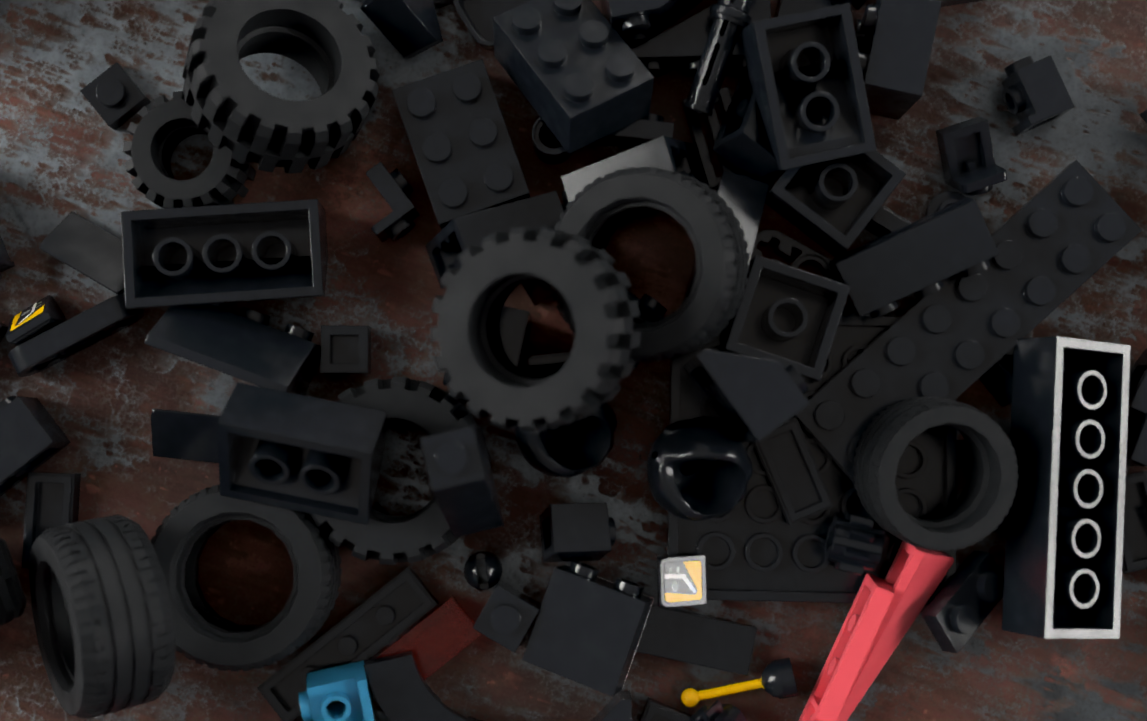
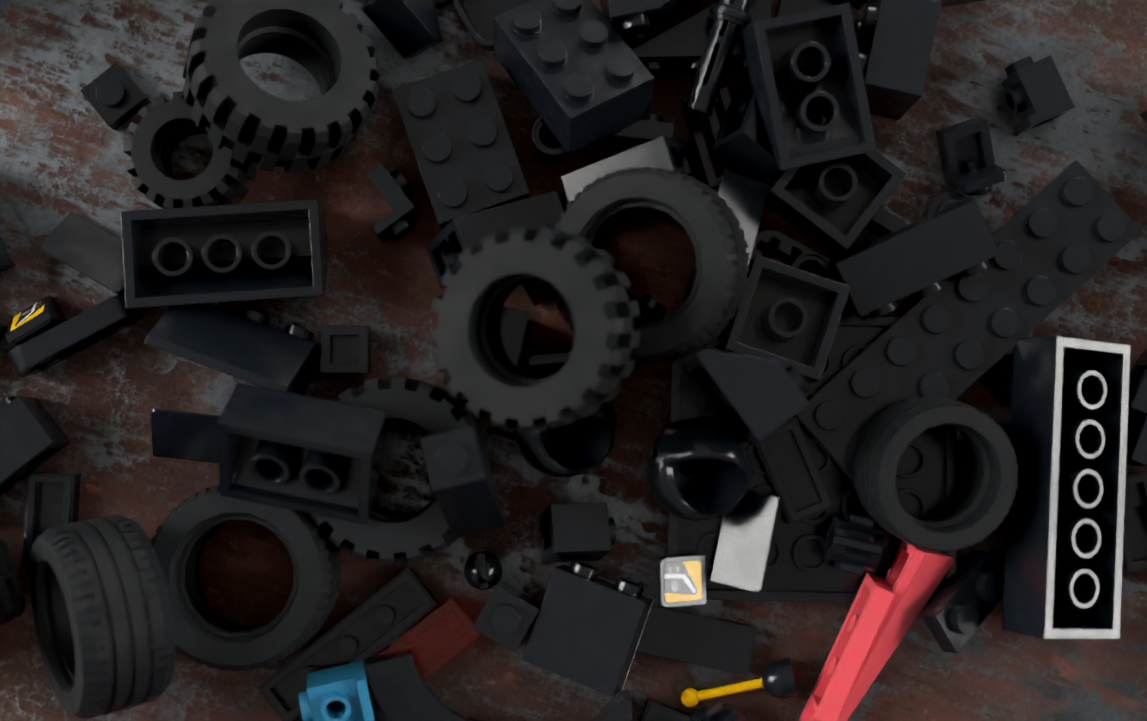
none -> slope [710,489,780,593]

